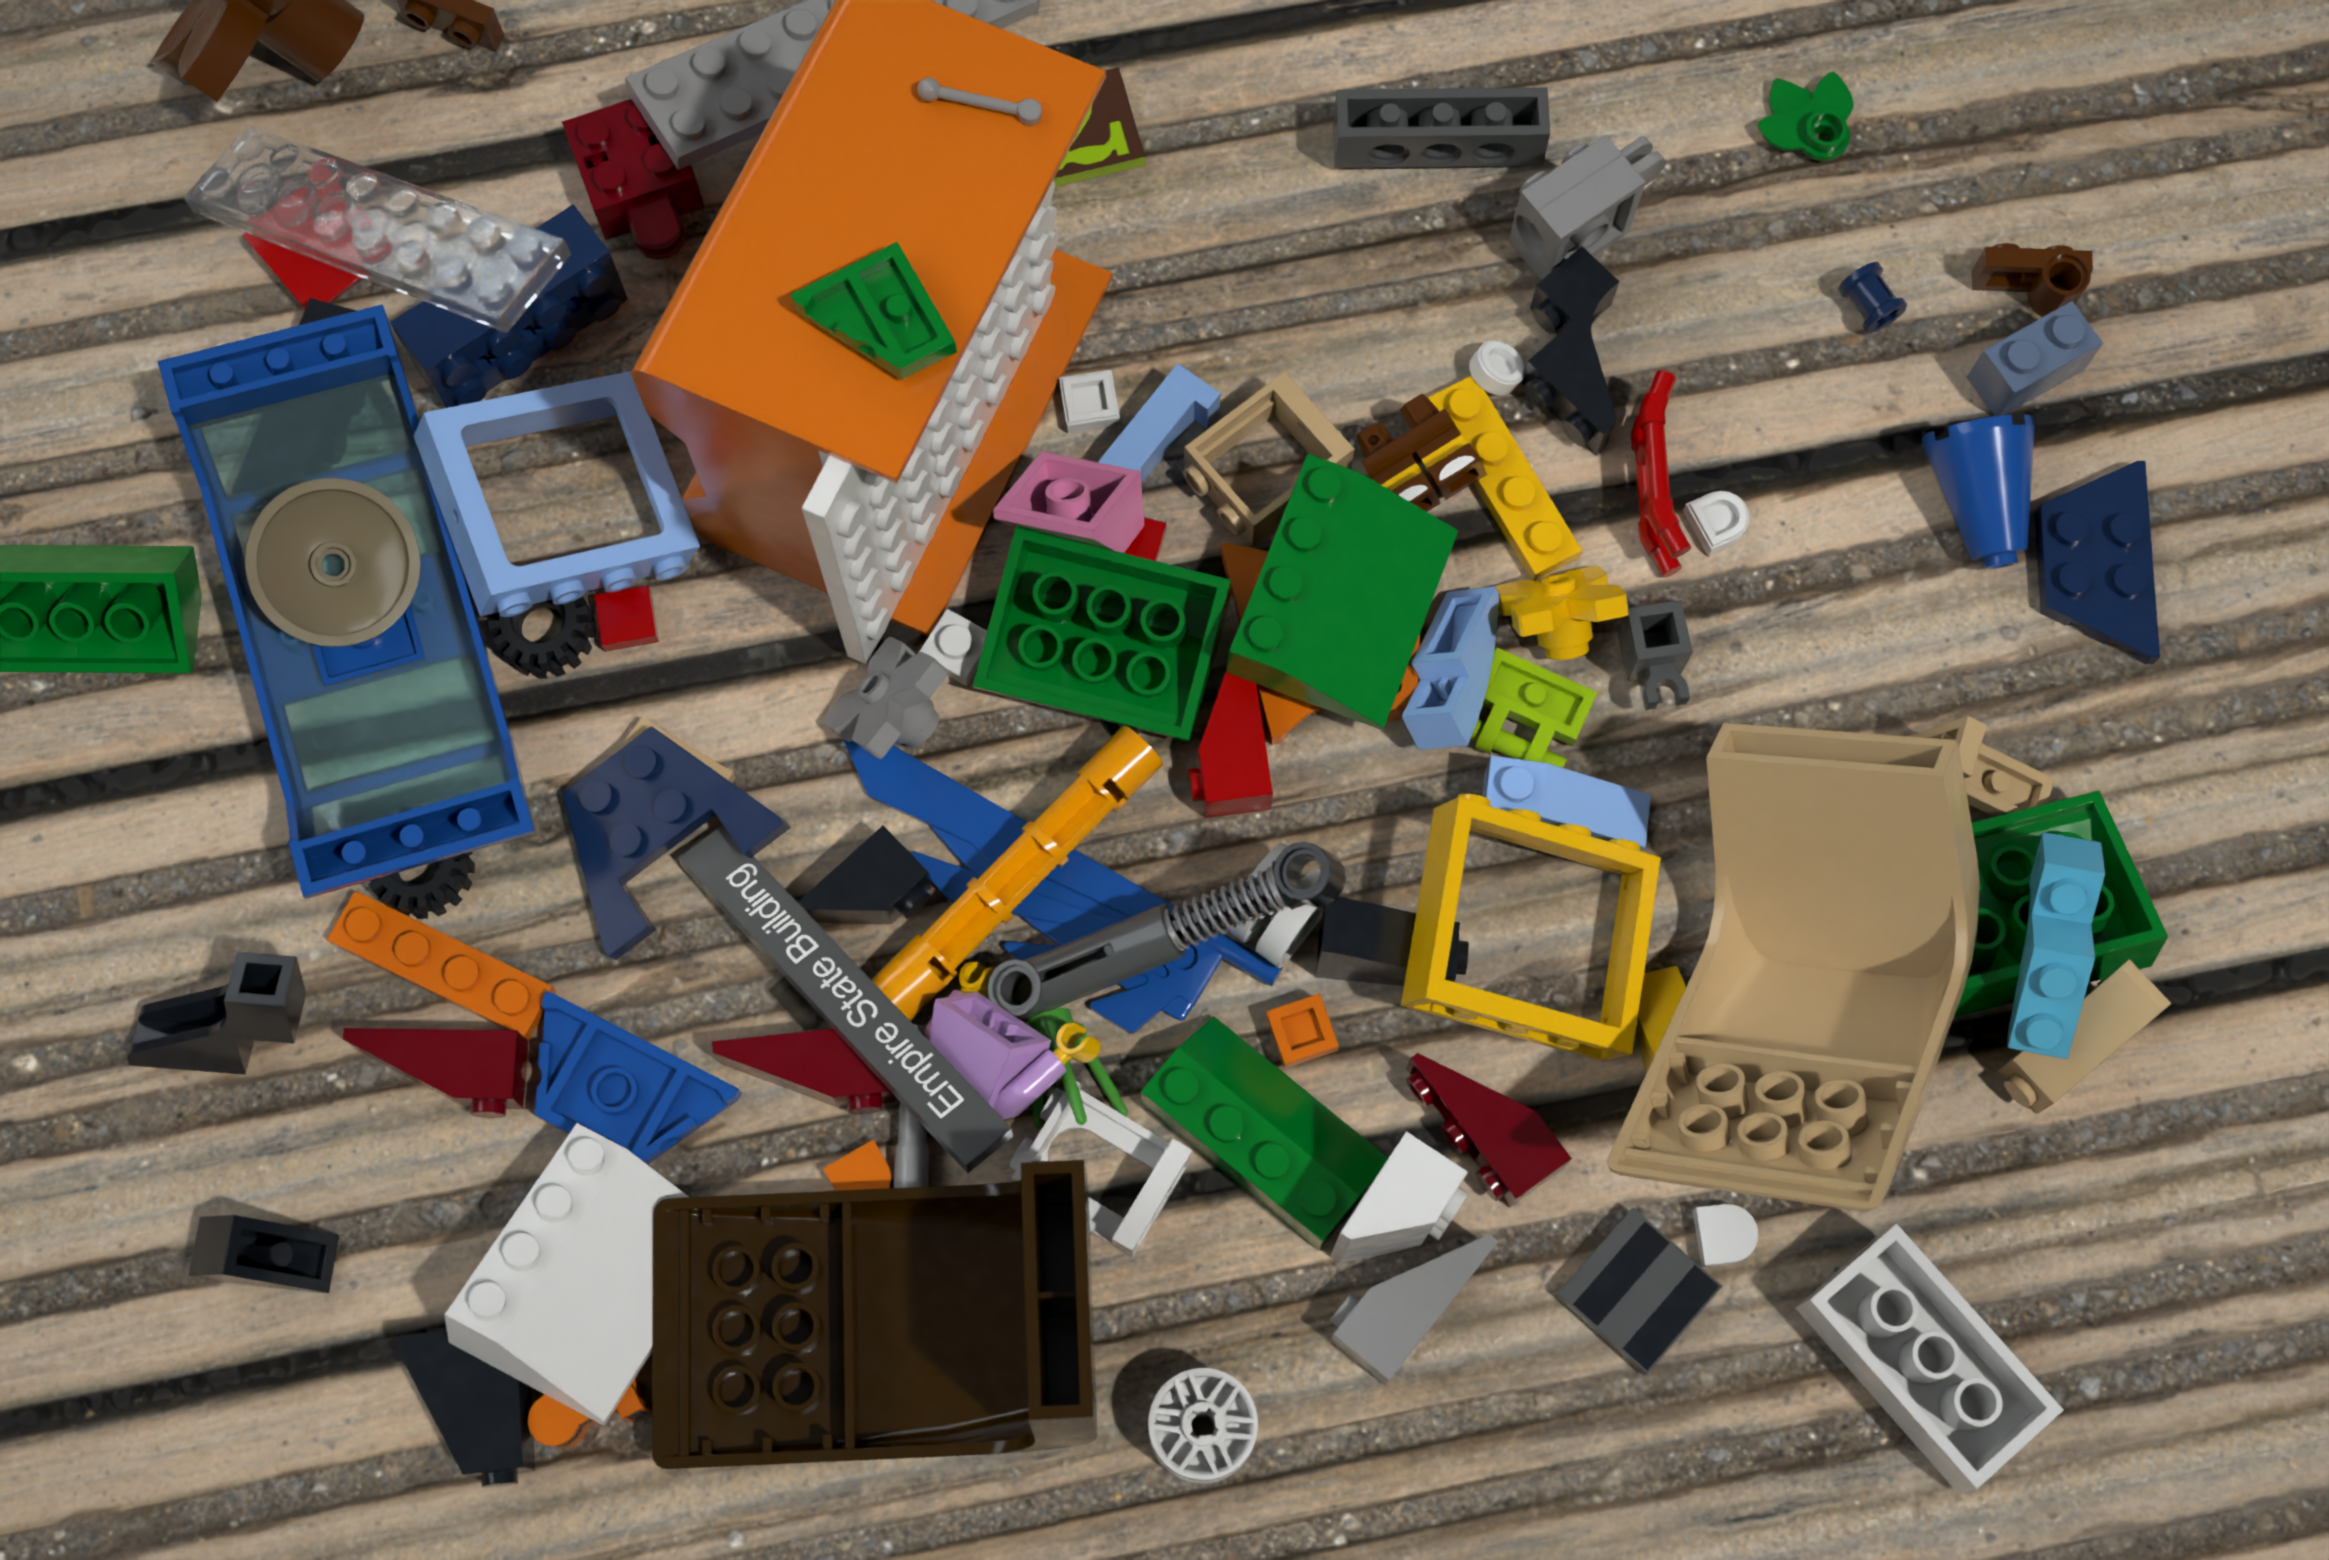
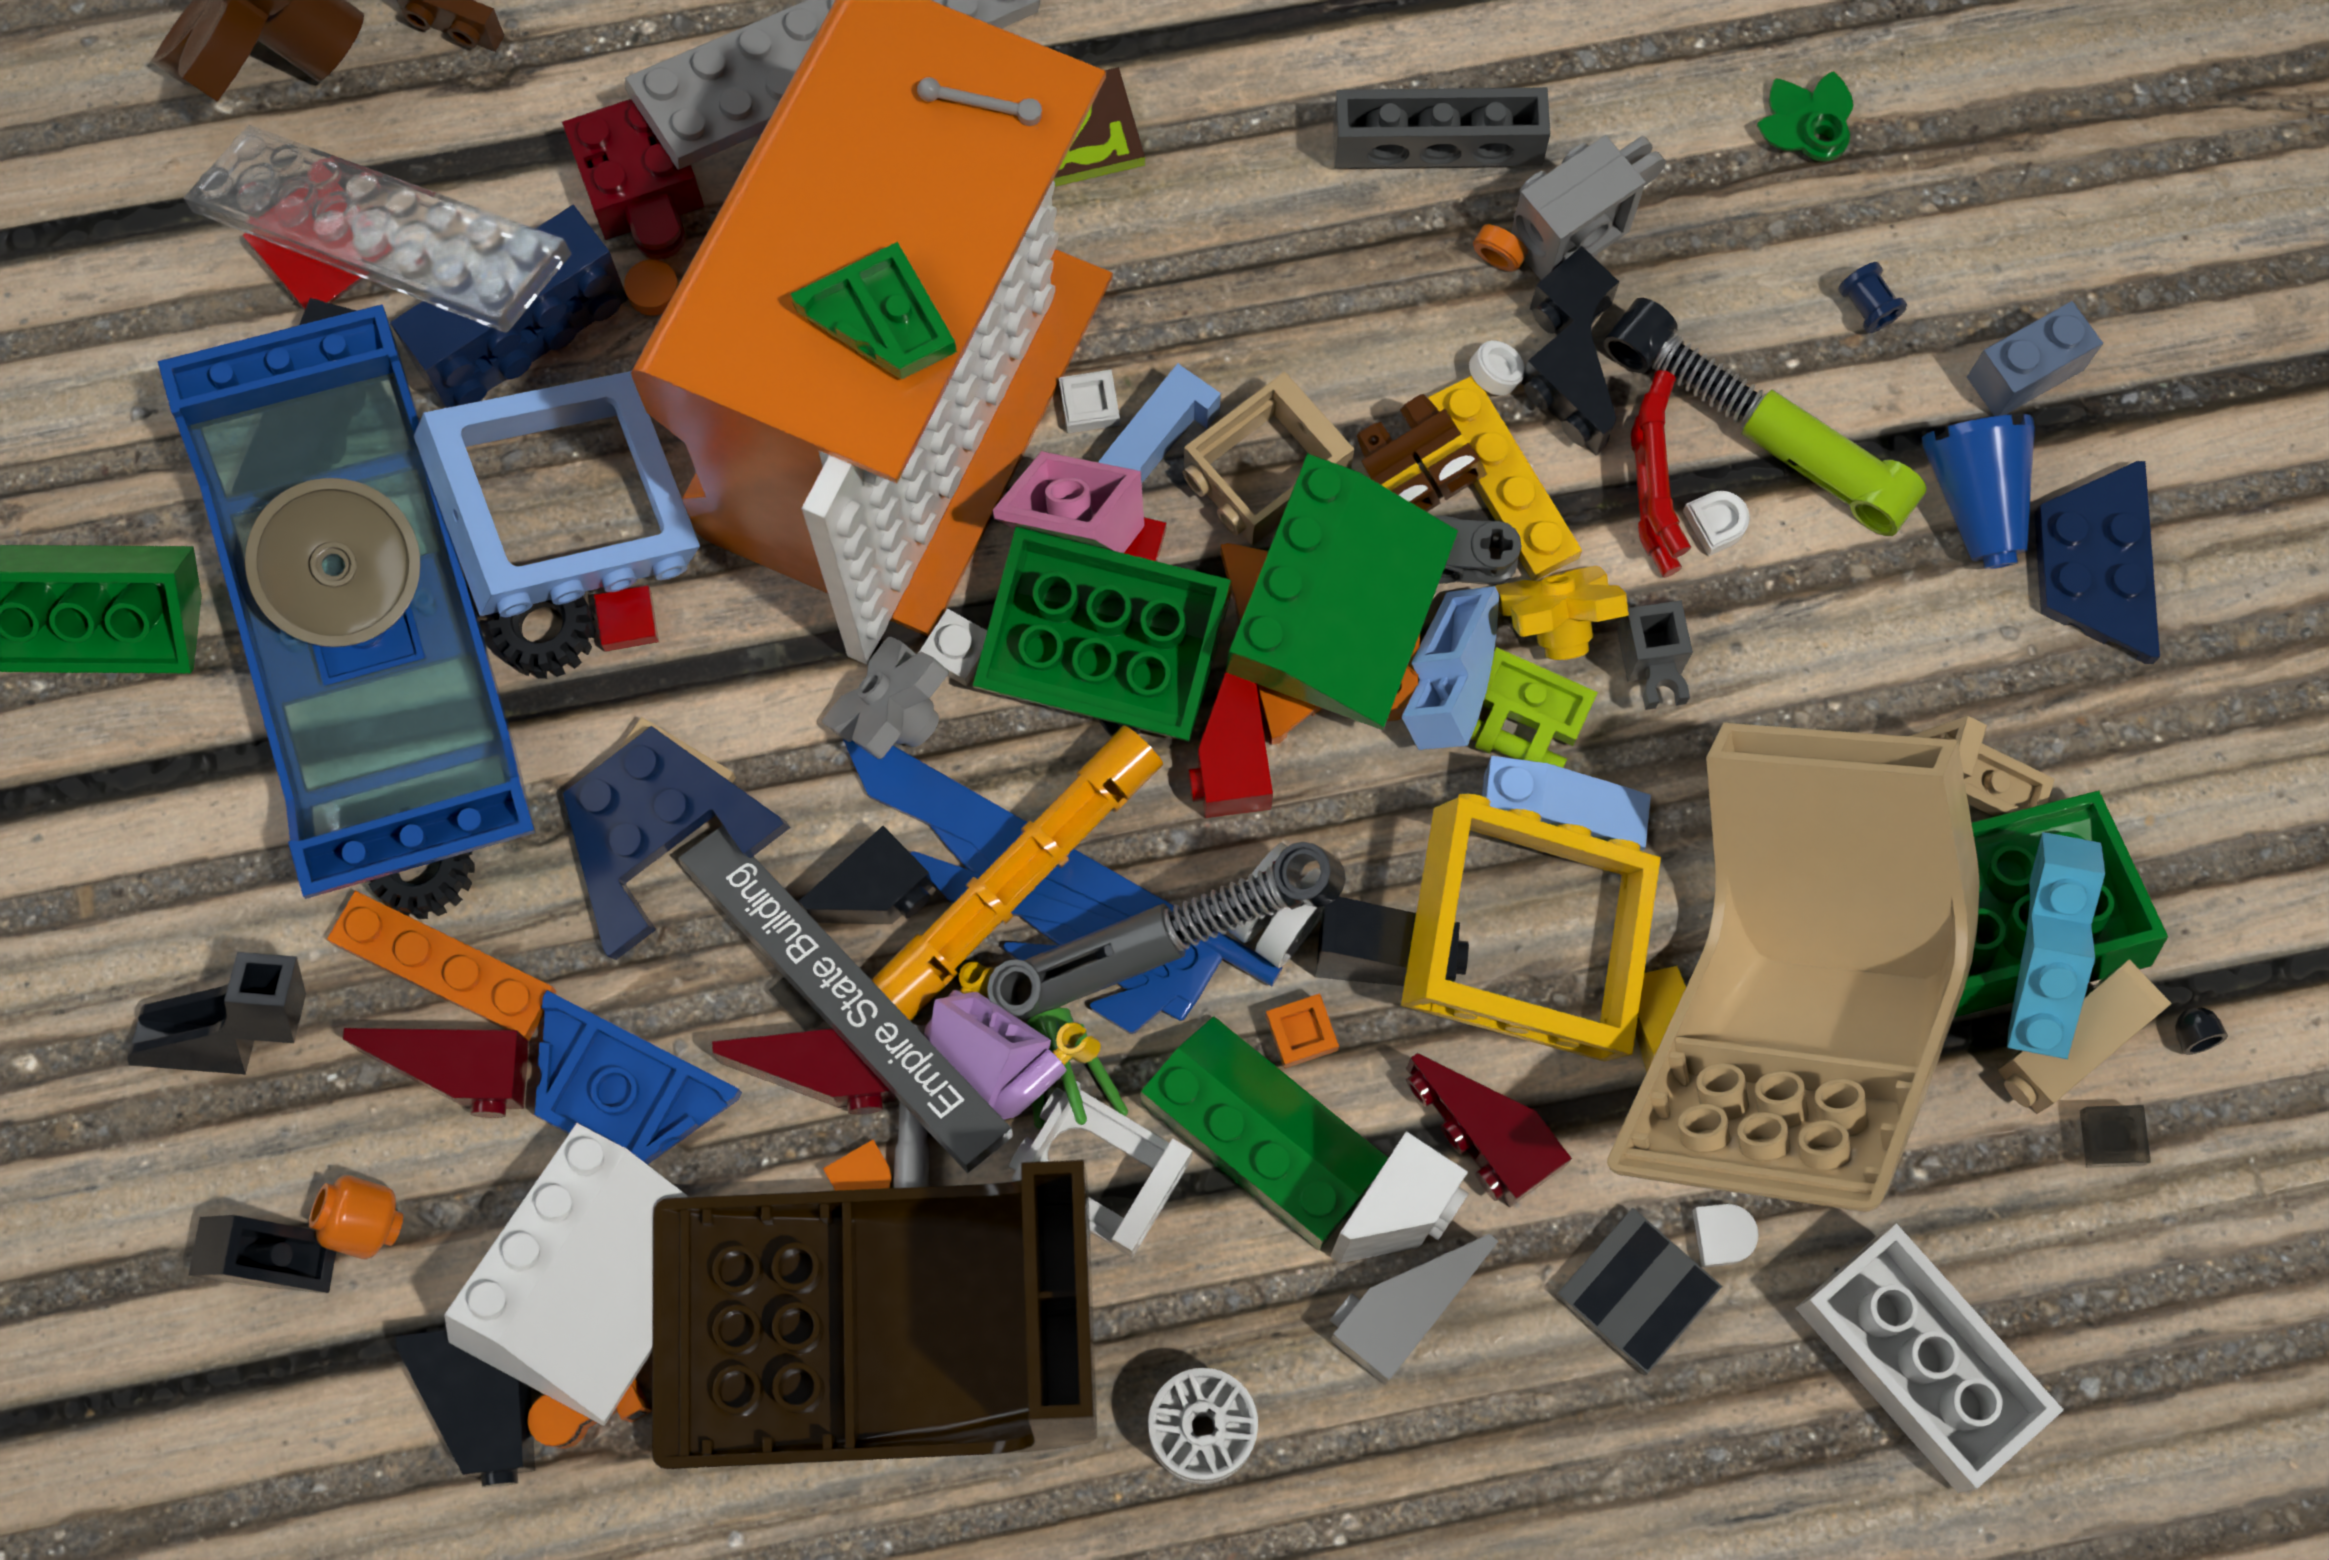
reddish brown plate [1971,243,2093,317] -> none
none -> orange head [309,1175,403,1260]
none -> orange tile [624,259,679,316]
none -> dark grey piece [1435,516,1522,585]
none -> orange tile [1473,224,1528,271]
none -> piece [1604,297,1927,536]
none -> clear smoke plate [2079,1105,2151,1168]
none -> black hinge [2175,1007,2228,1055]

